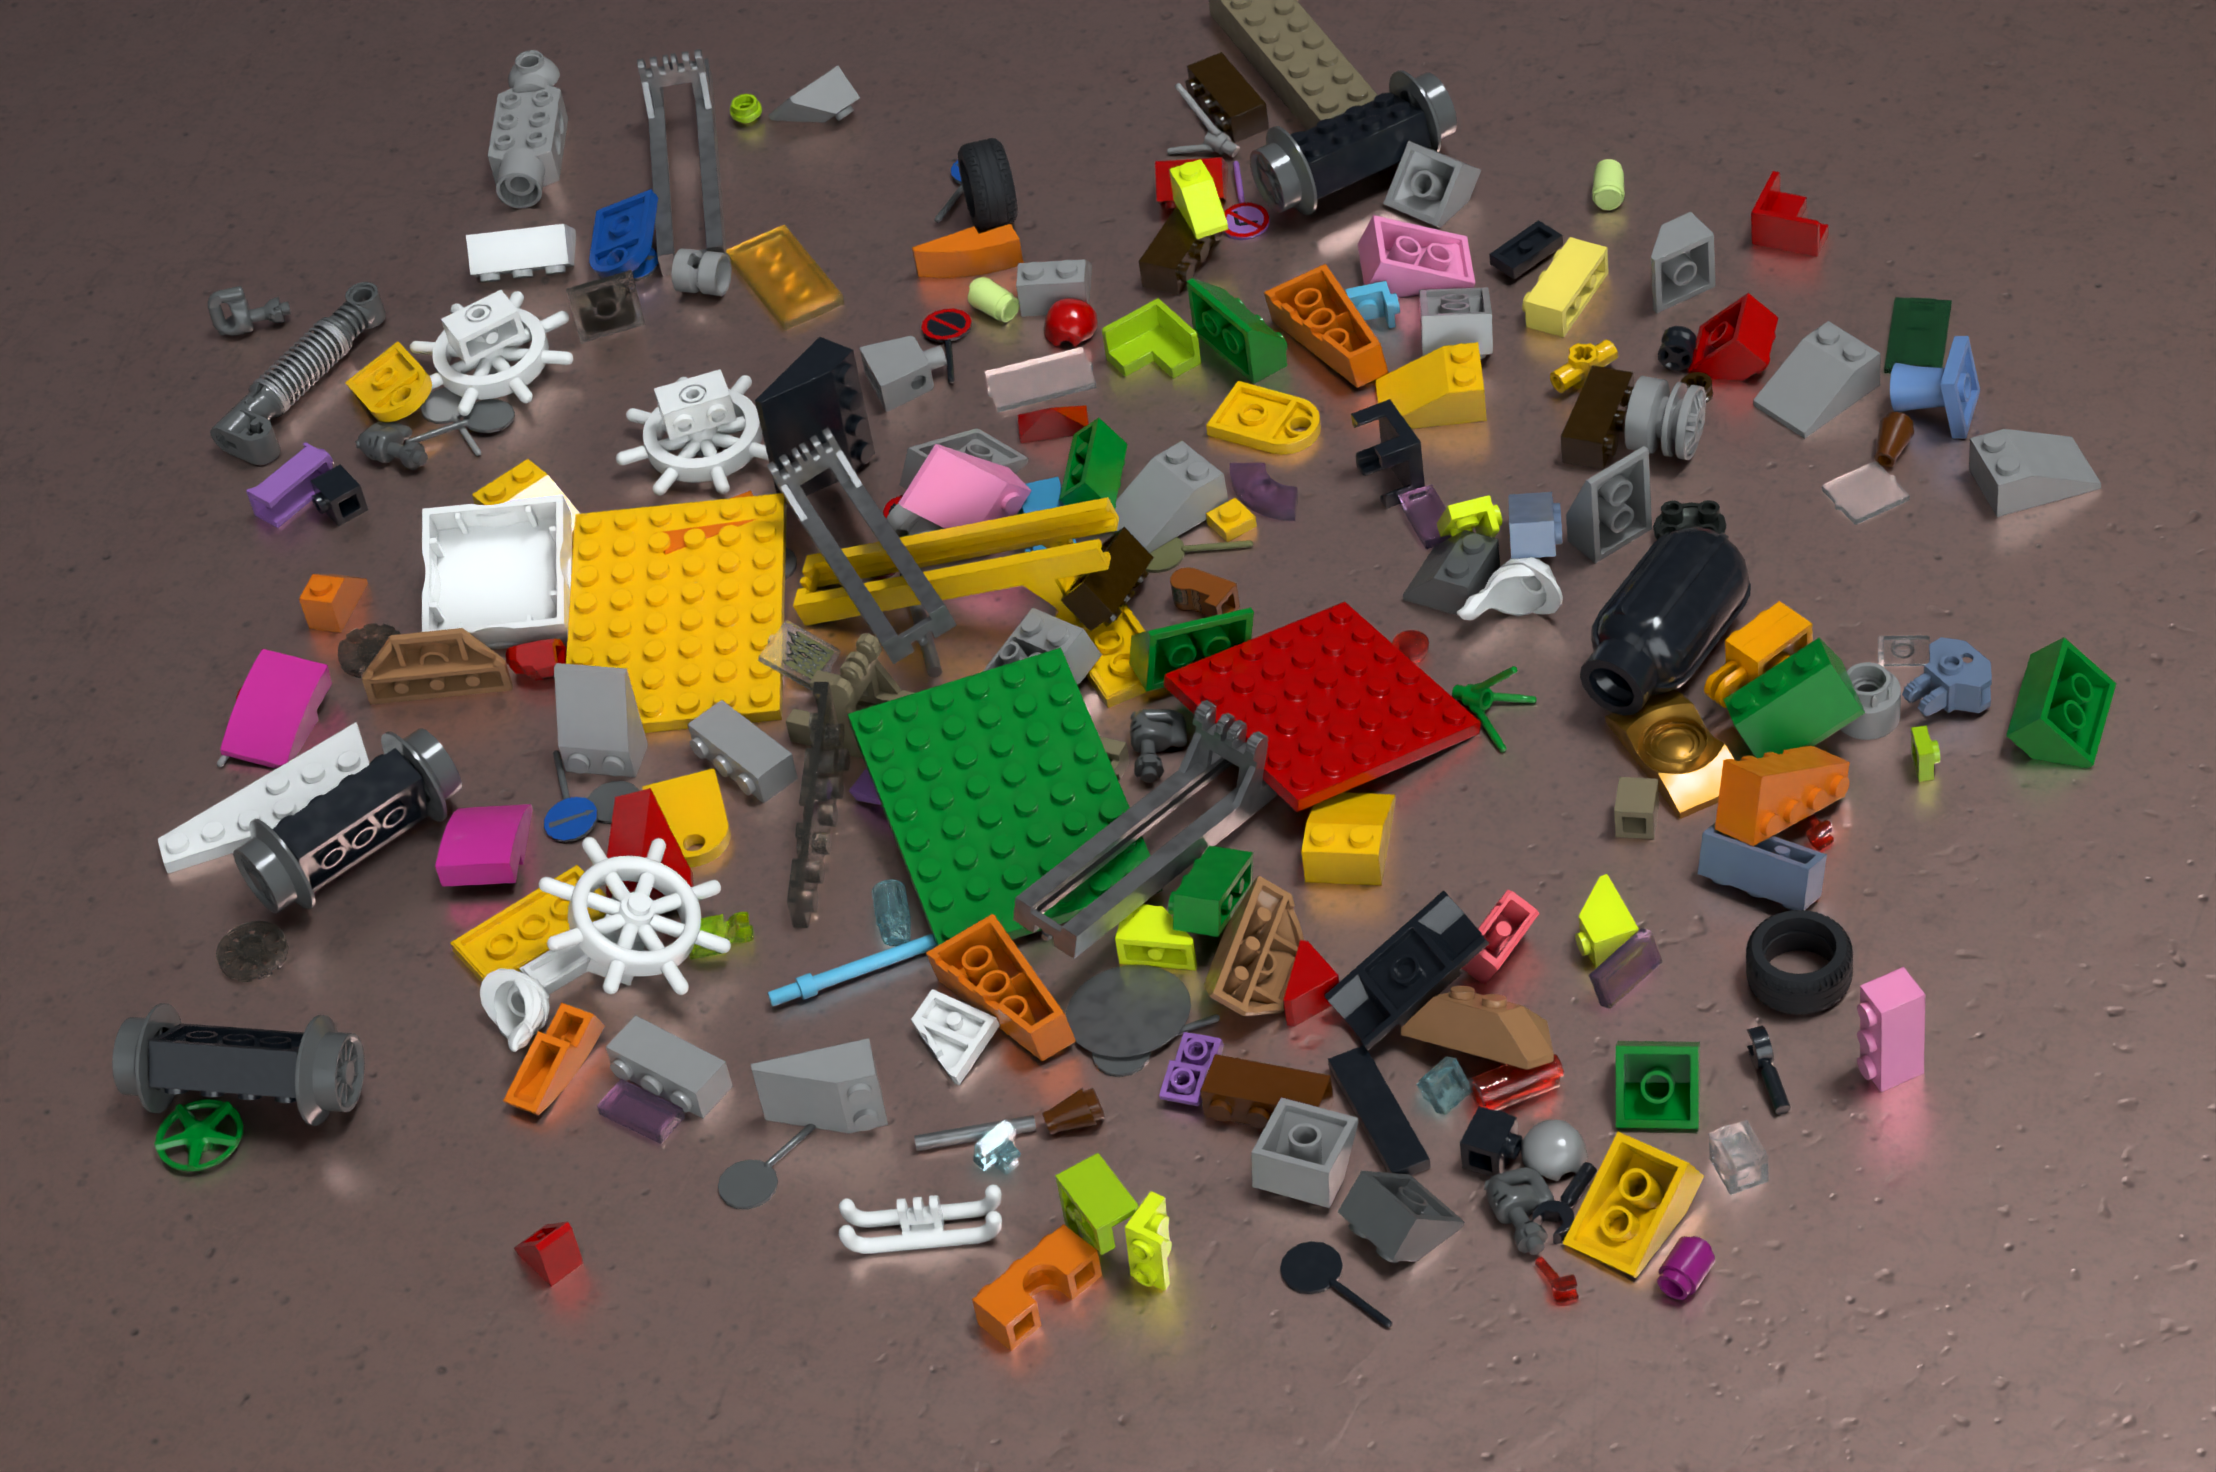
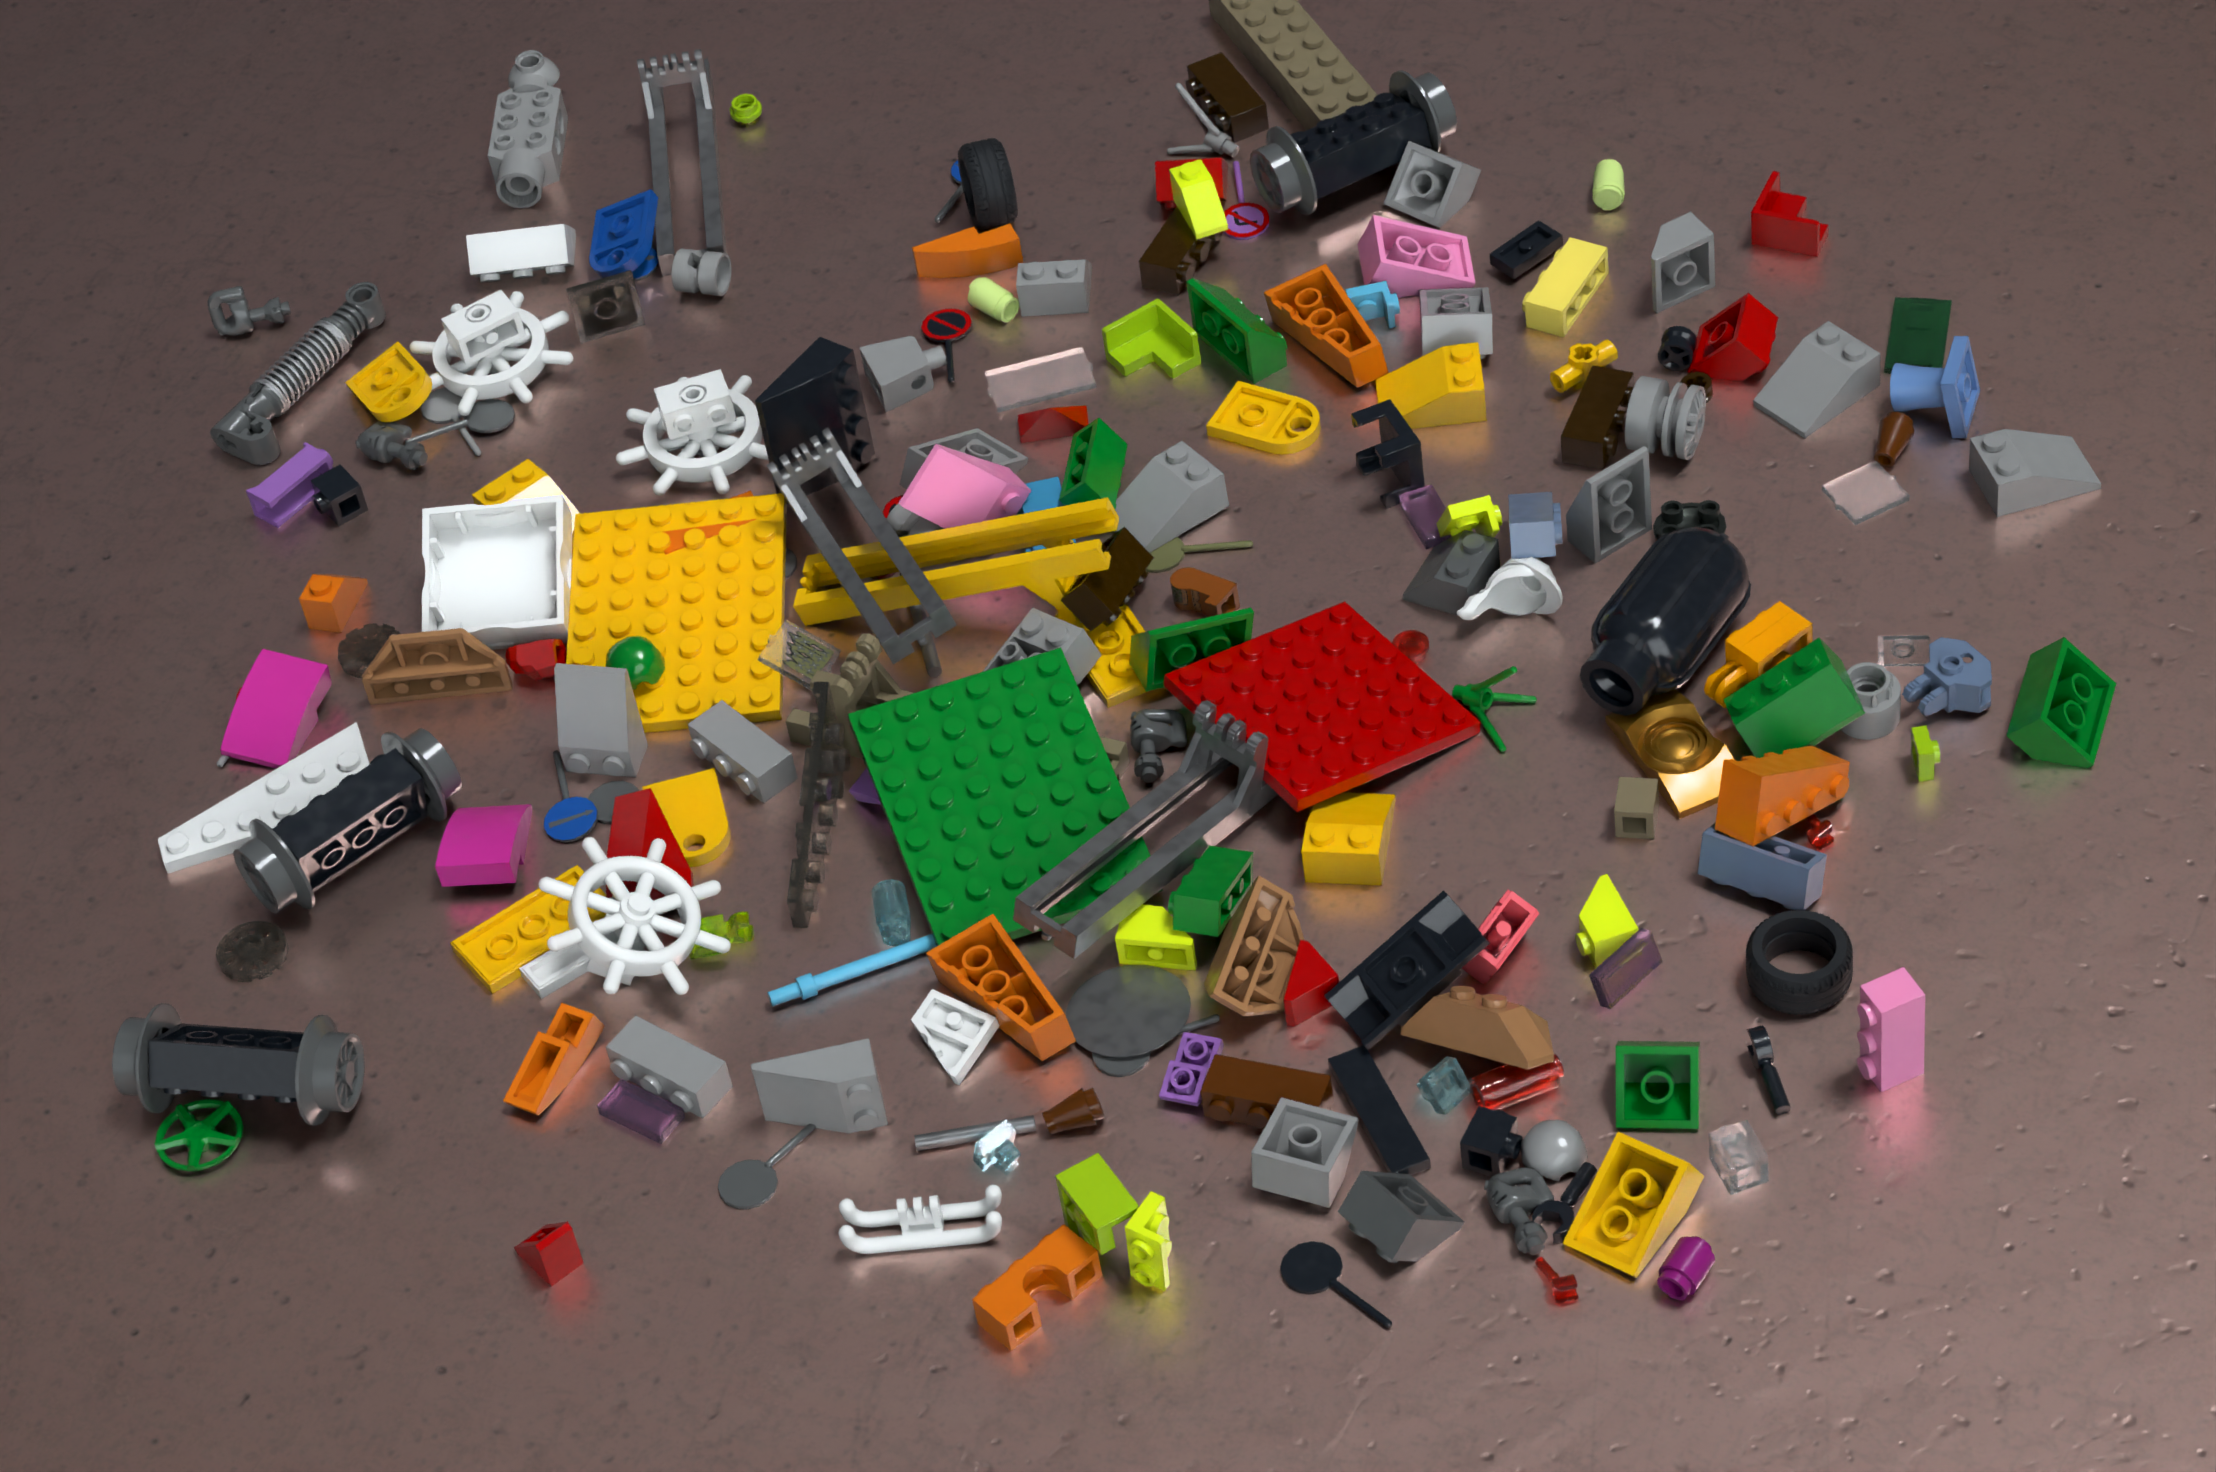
white piece [480,968,550,1052] -> none
clear yellow tile [726,225,845,331] -> none
light grey slope [768,66,860,123] -> none
red hair [1044,298,1098,346] -> none
yellow plate [1206,497,1257,542] -> none
clear purple tile [1229,463,1298,521] -> none
none -> green hair [606,636,665,690]

